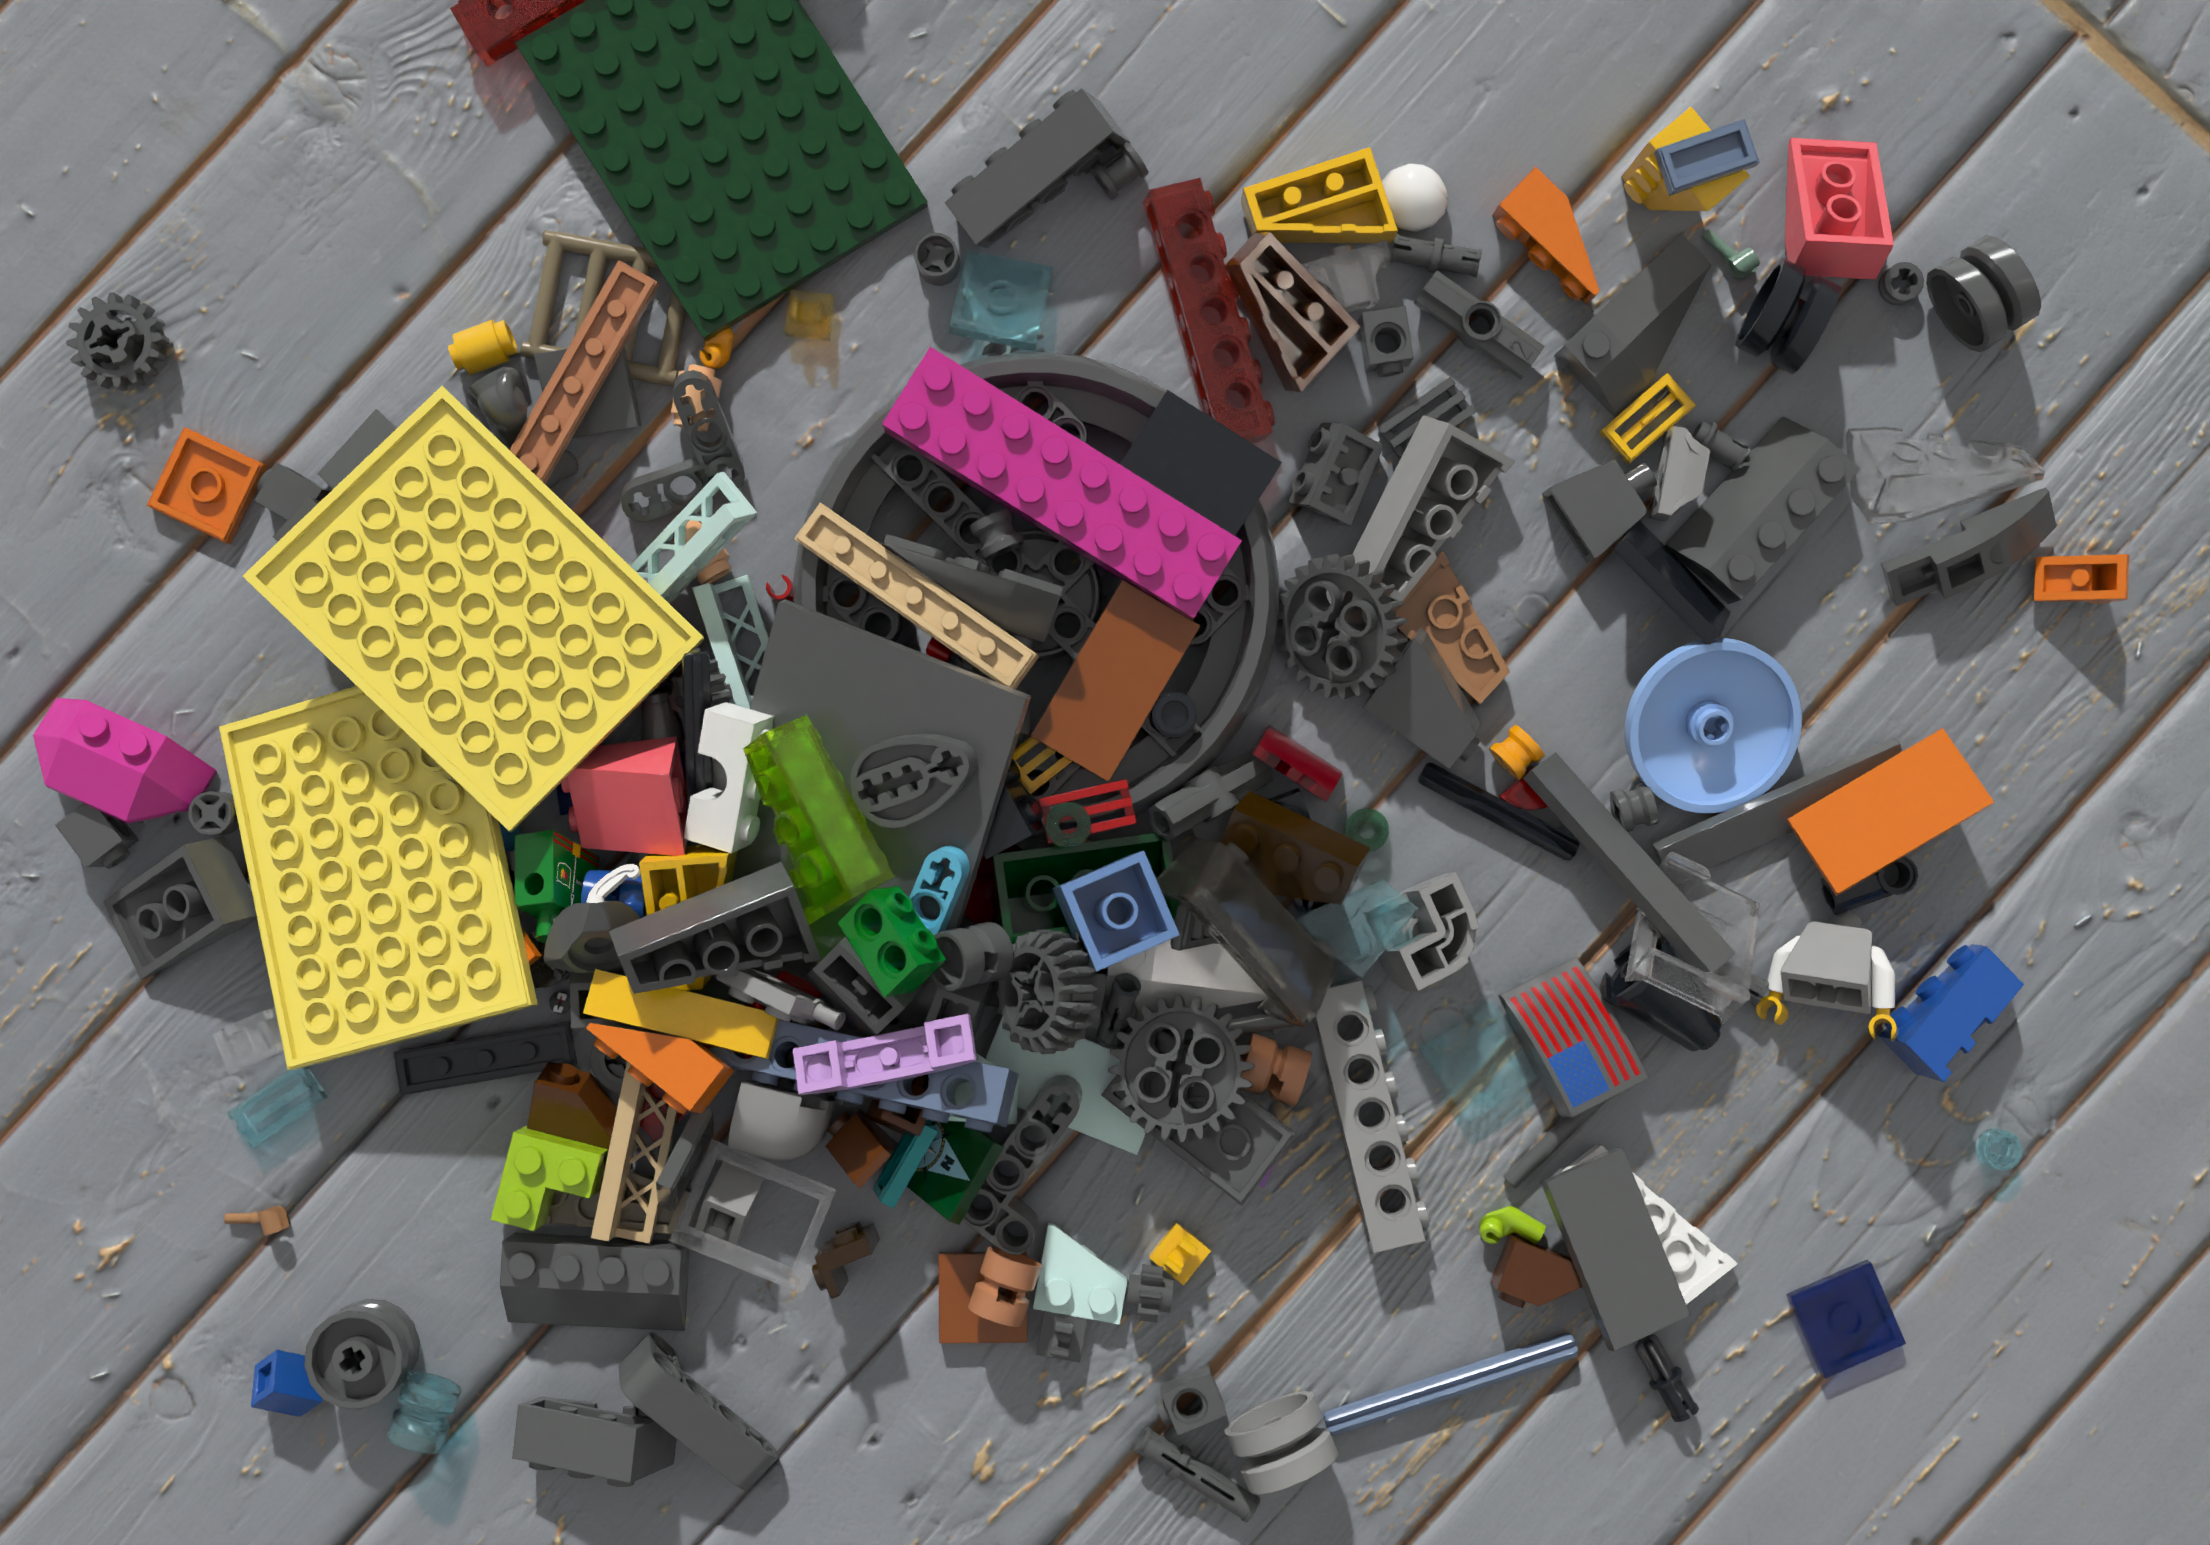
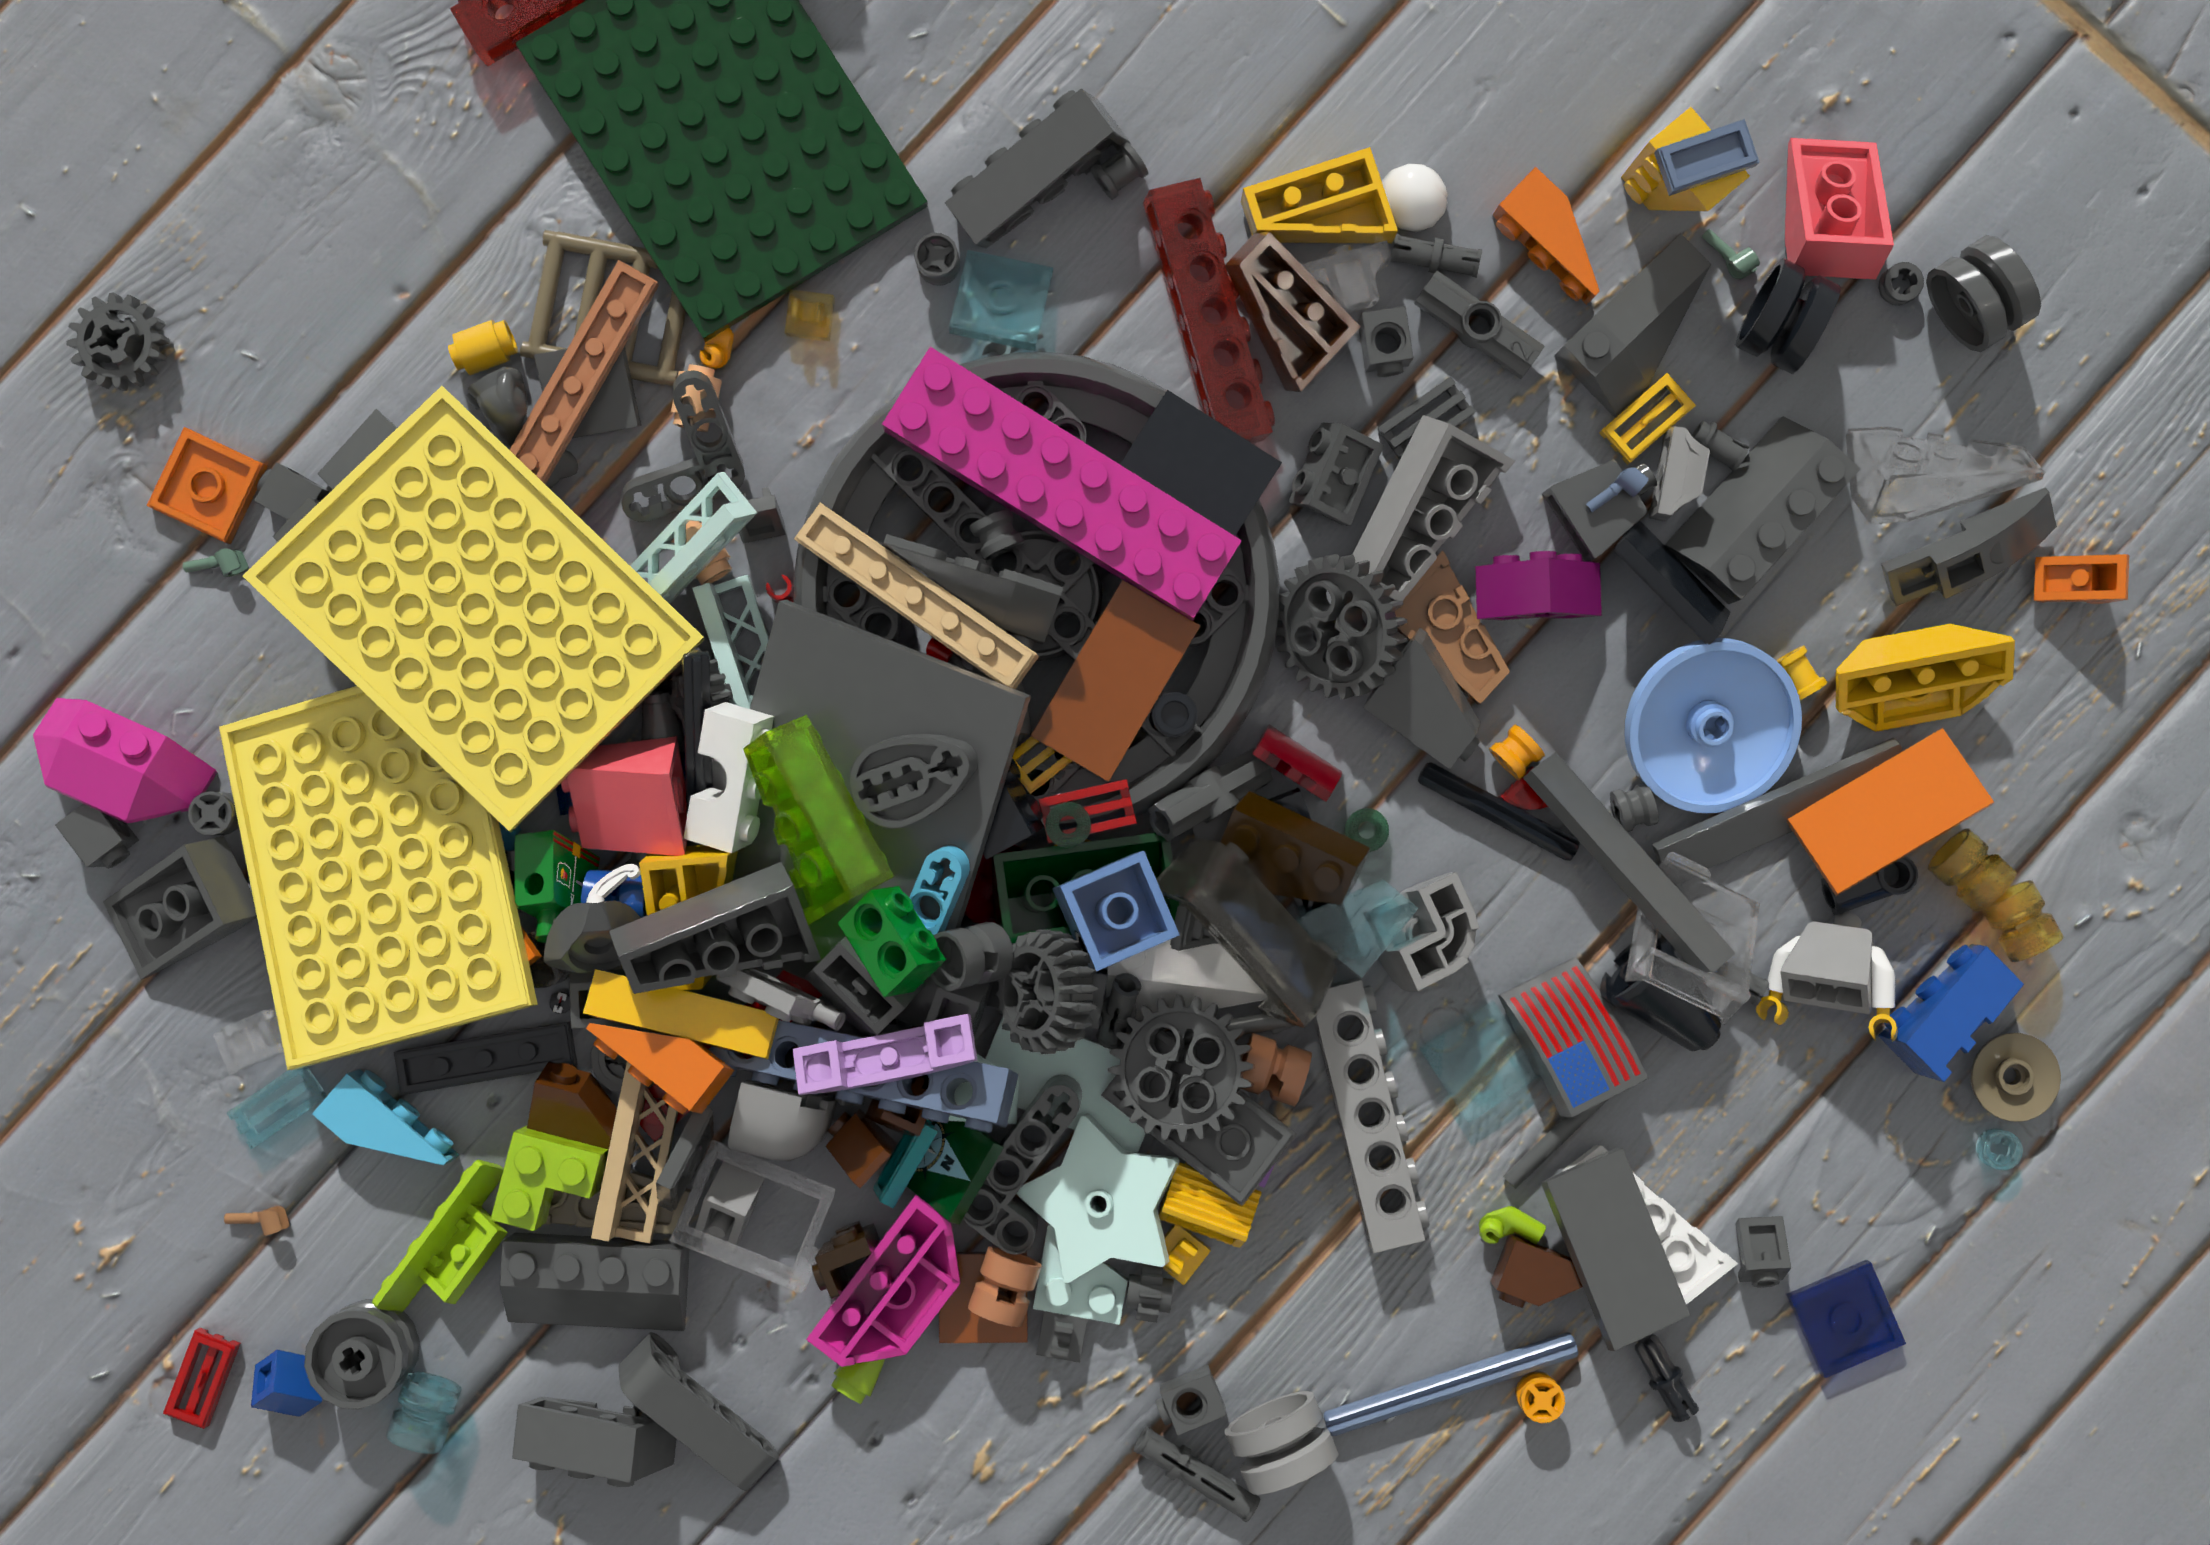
none -> red tile [163,1328,241,1429]
none -> sand green hand [183,548,249,577]
none -> medium azure slope [312,1069,459,1166]
none -> lime bracket [372,1160,508,1312]
none -> dark grey tile [739,487,786,544]
none -> dark pink wedge [806,1195,961,1367]
none -> lime cone [831,1359,885,1404]
none -> light aqua plate [1016,1114,1180,1284]
none -> yellow brick [1158,1162,1262,1248]
none -> magenta brick [1475,551,1602,621]
none -> light orange wheel [1515,1371,1565,1423]
none -> sand blue hand [1586,468,1648,512]
none -> dark grey bracket [1735,1216,1791,1288]
none -> yellow bush [1776,645,1828,700]
none -> yellow wedge [1836,624,2015,732]
none -> clear yellow wheel [1928,828,2017,912]
none -> dark tan dish [1971,1033,2061,1122]
none -> clear yellow wheel [1980,880,2064,962]

